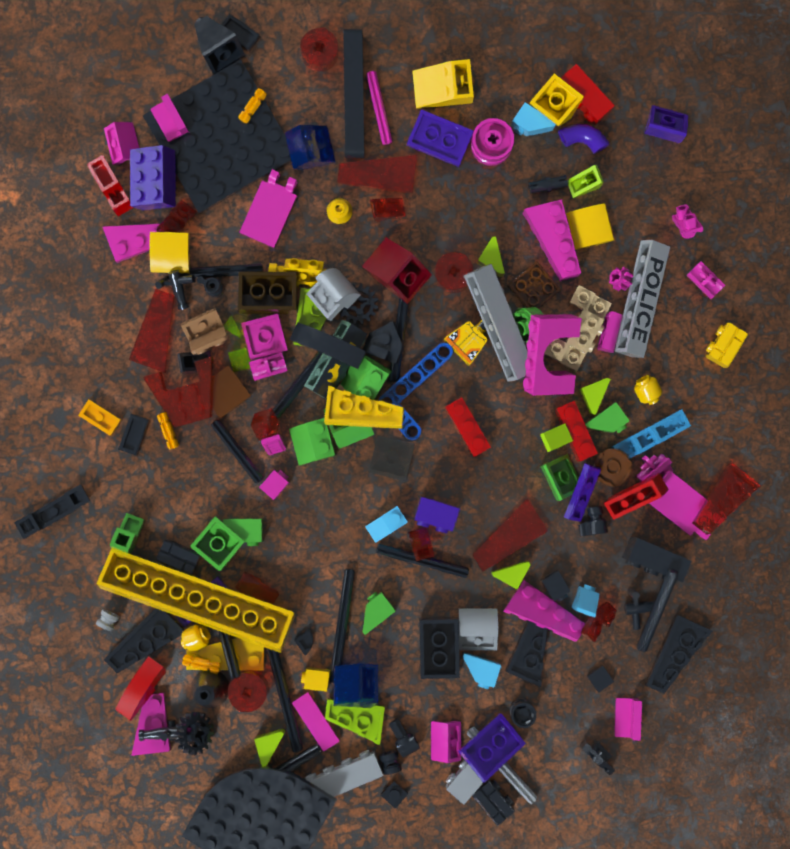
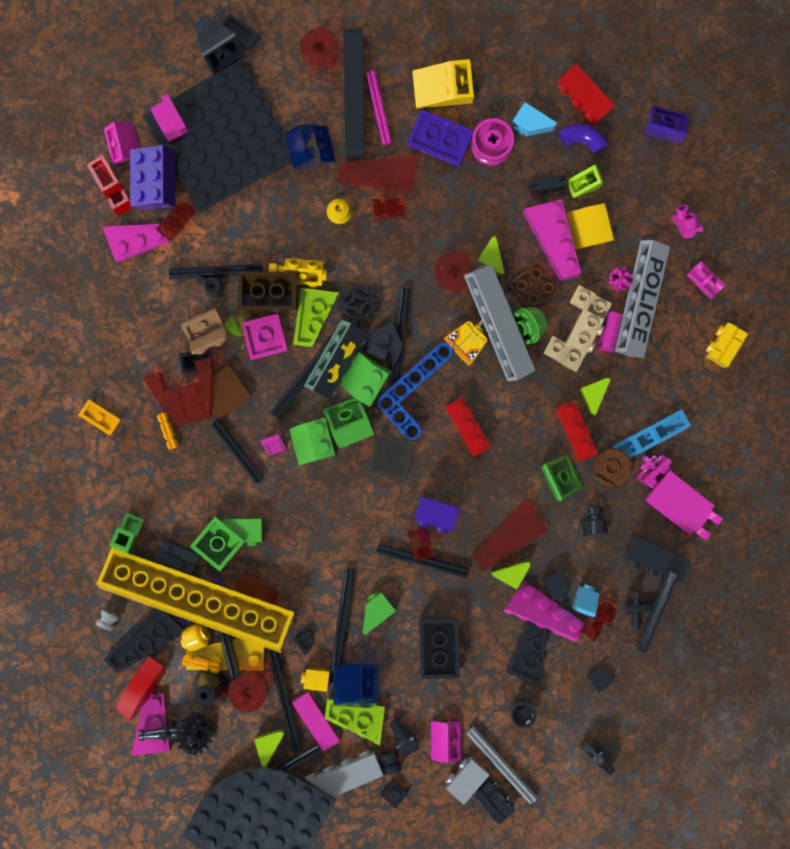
black slope [14,484,91,539] -> none
black tile [118,414,150,456] -> none
clear red wing [129,288,174,373] -> none
yellow slope [150,232,190,273] -> none
black piece [155,270,196,310] -> none
clear neon green slope [228,348,251,372] -> none
light orange axle [238,88,267,123] -> none
dark pink tile [239,169,298,249] -> none
dark pink hips [249,353,287,381] -> none
clear red brick [251,408,280,441] -> none
dark pink brick [259,470,290,500] -> none
black slope [289,322,366,370] -> none
light grey brick [306,268,361,321] -> none
yellow wing [324,386,404,429] -> none
dark red slope [362,237,432,304] -> none
medium azure slope [365,506,407,543] -> none
light grey brick [458,608,498,651] -> none
dark purple plate [458,713,526,782] -> none
medium azure slope [462,651,501,689] -> none
dark pink arch [523,314,582,396] -> none
yellow slope [530,73,584,127] -> none
lime slope [540,424,573,452] -> none
dark purple tile [564,463,601,522] -> none
bright green slope [585,402,630,433] -> none
red brick [604,473,669,520] -> none
dark pink panel [614,698,642,741] -> none
yellow head [634,375,663,405] -> none
black wing [645,614,713,694] -> none
clear red wing [692,463,761,535] -> none

